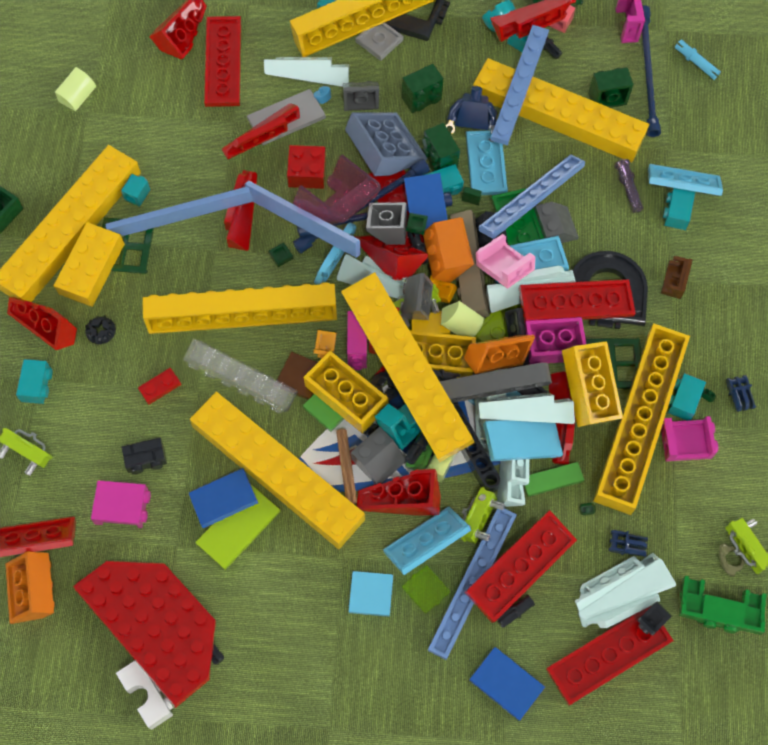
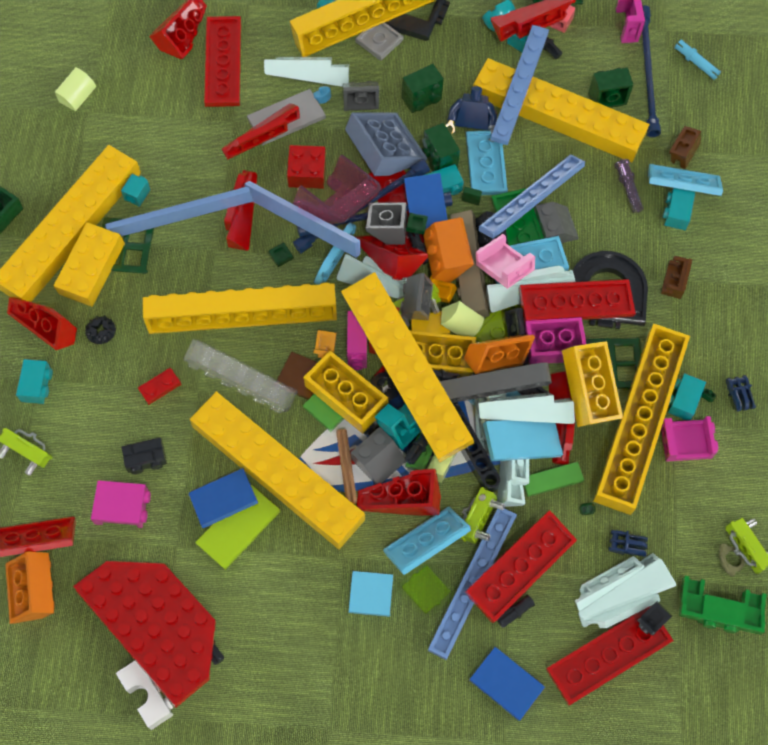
none -> reddish brown hinge [669,126,701,169]

